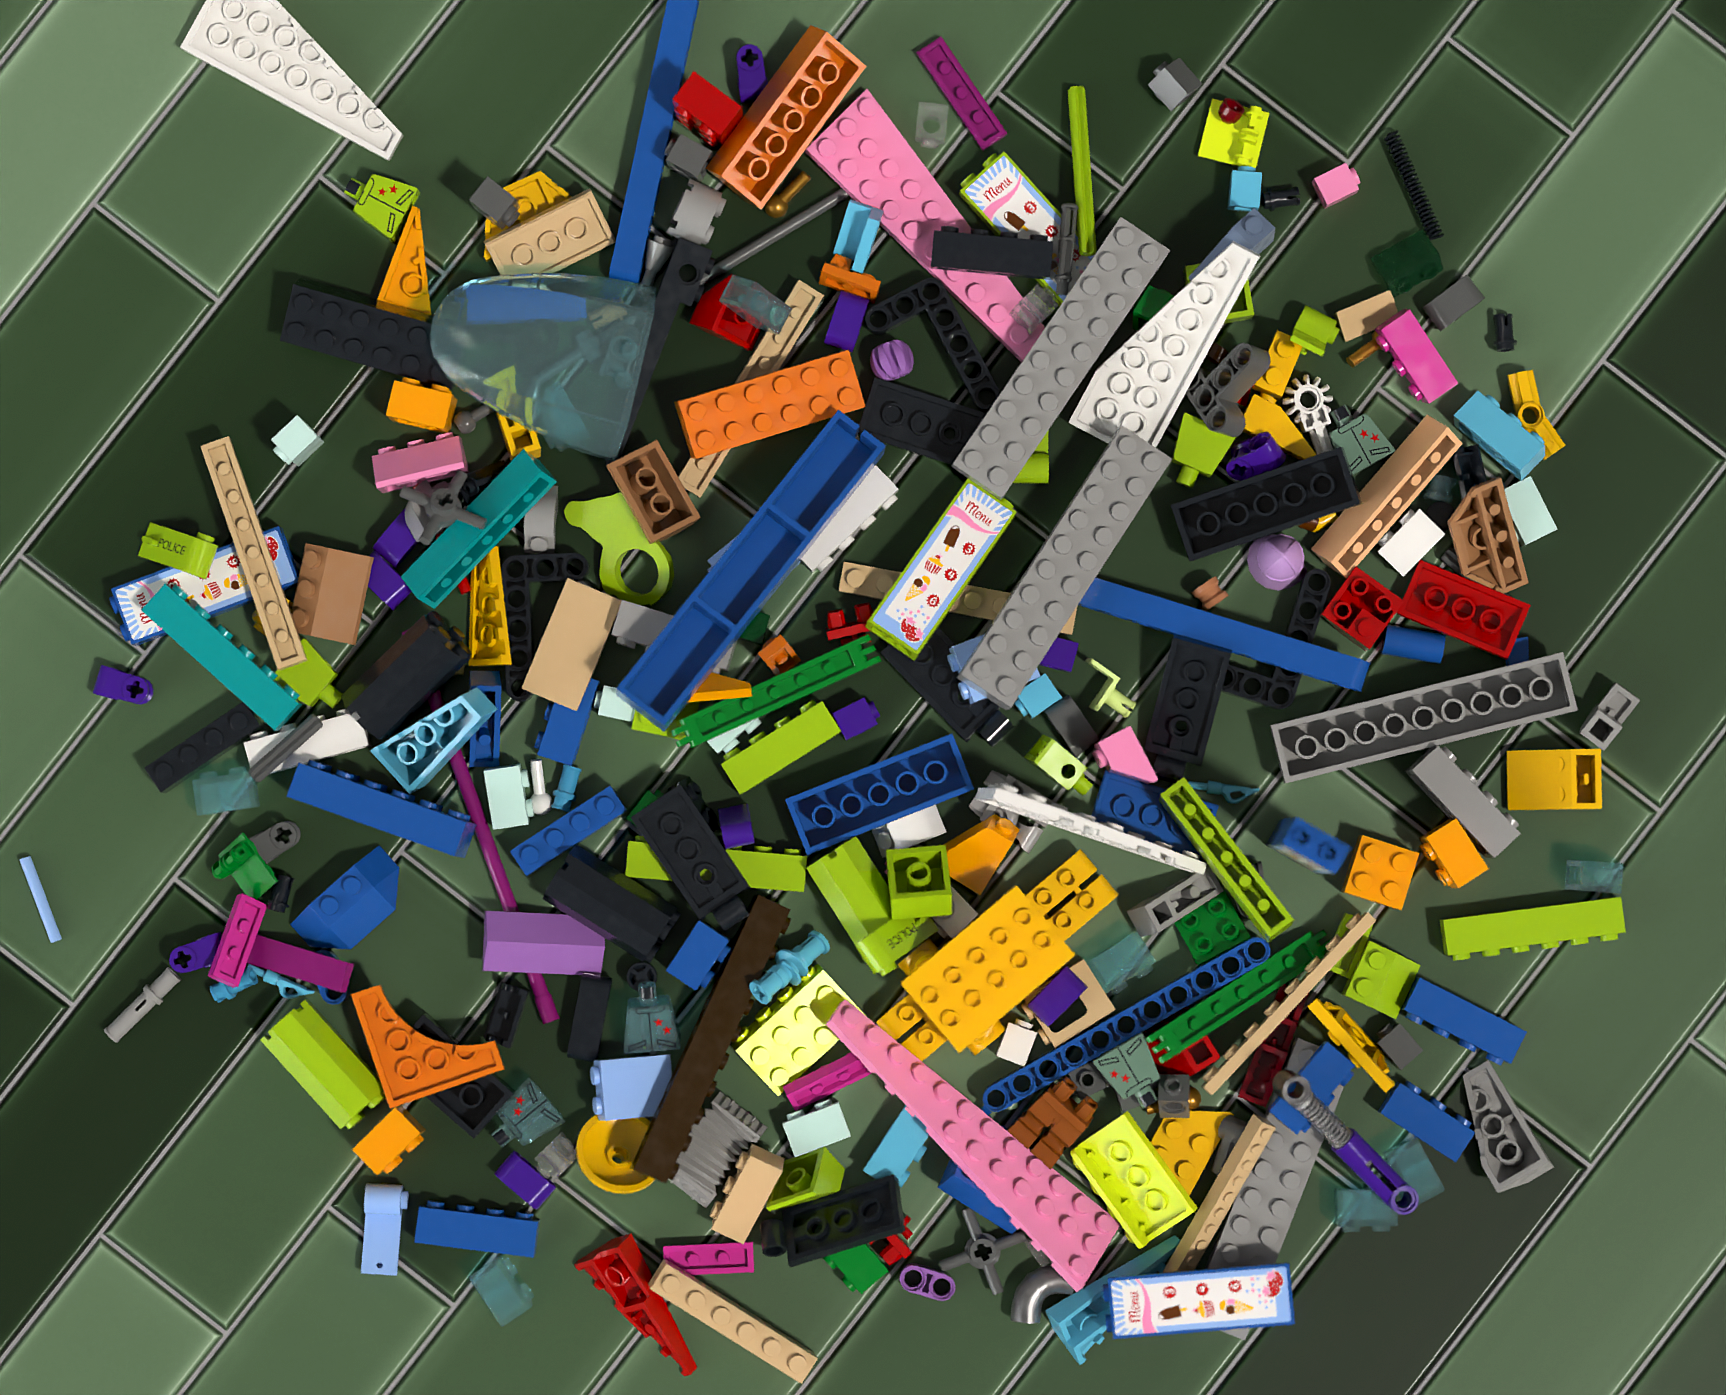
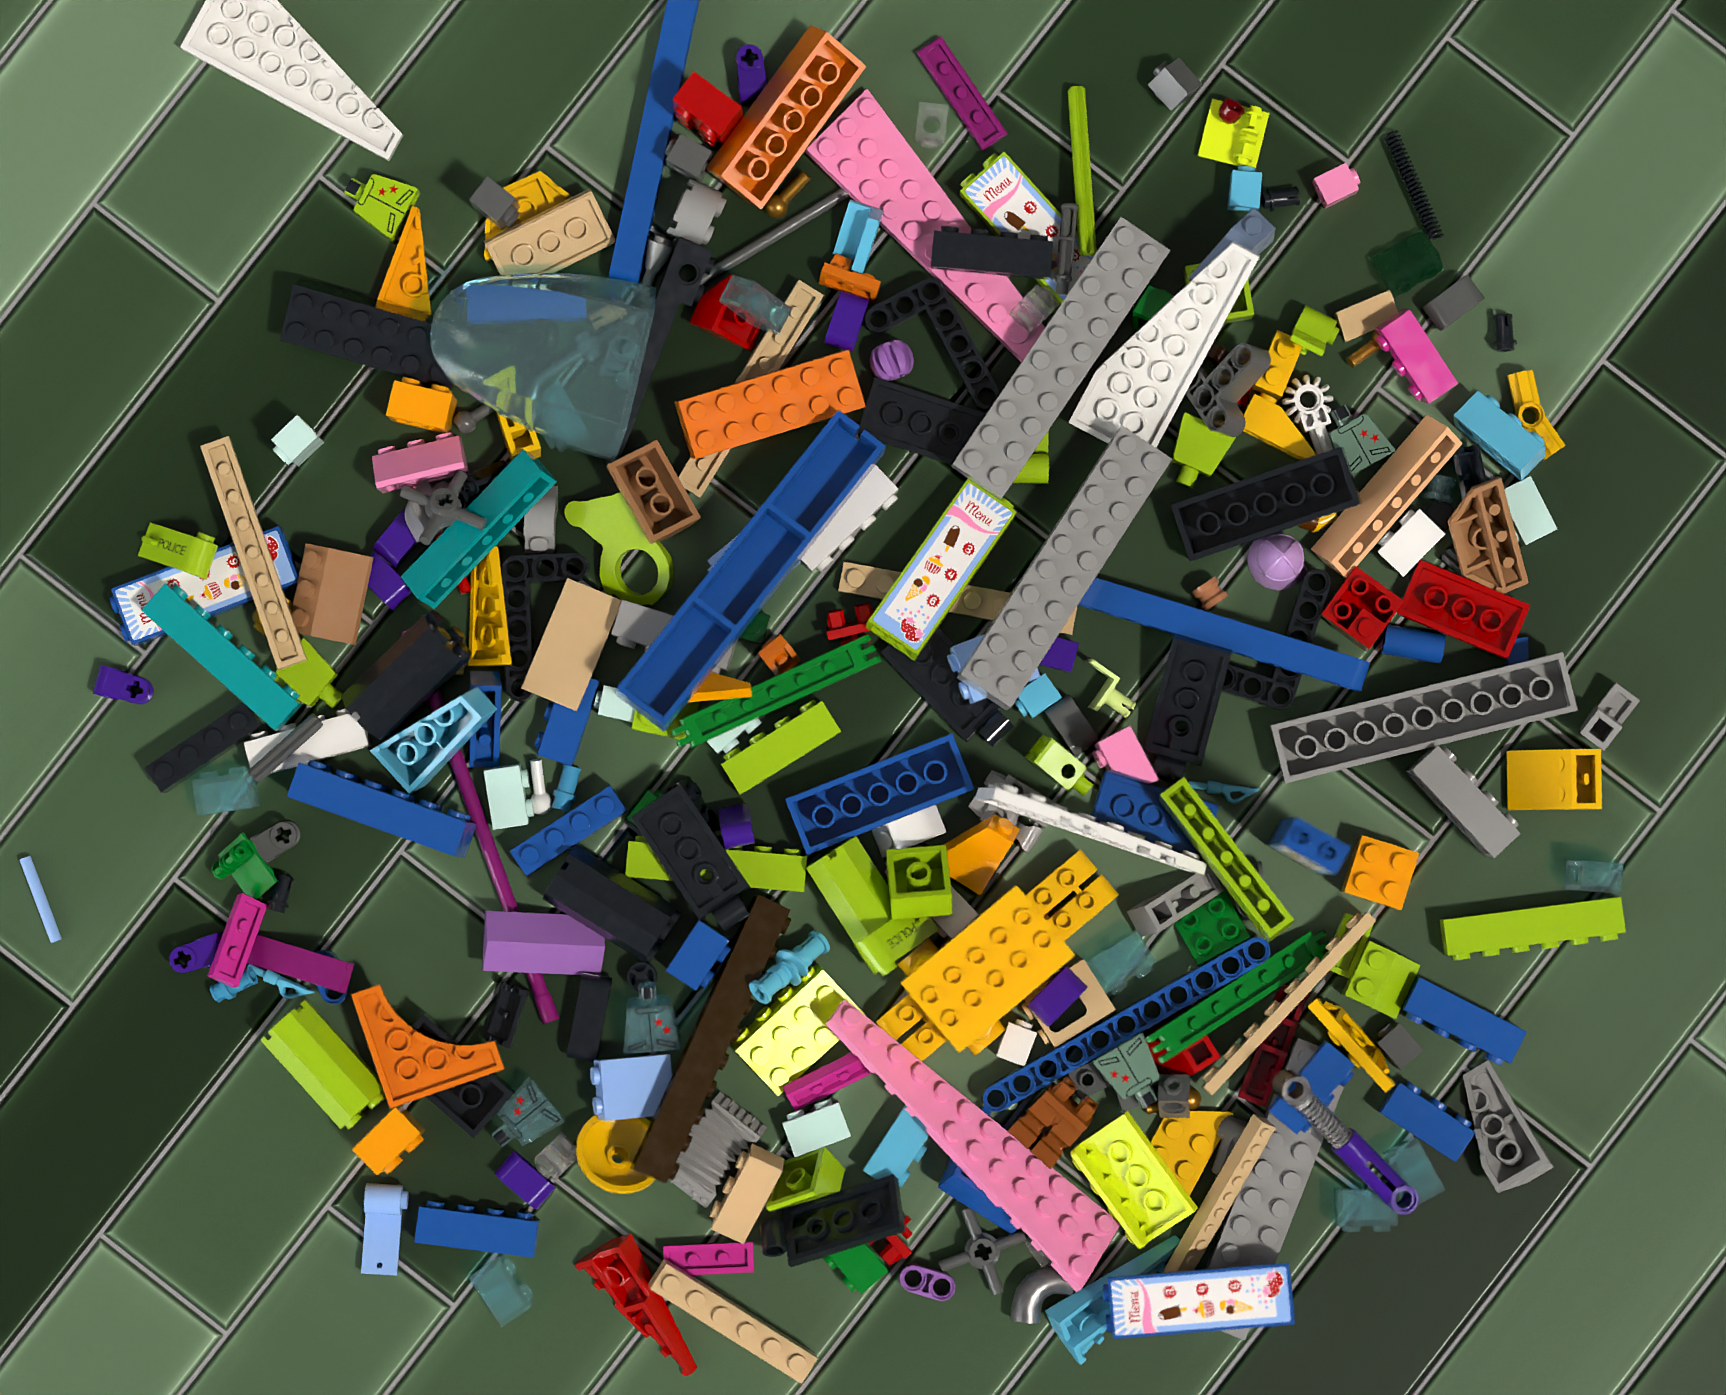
light grey pin [104,967,181,1043] -> none
blue wedge [290,845,400,949] -> none
dark purple brick [832,697,880,741] -> none
dark purple piece [1226,432,1286,481] -> none
light orange brick [1419,818,1489,888] -> none

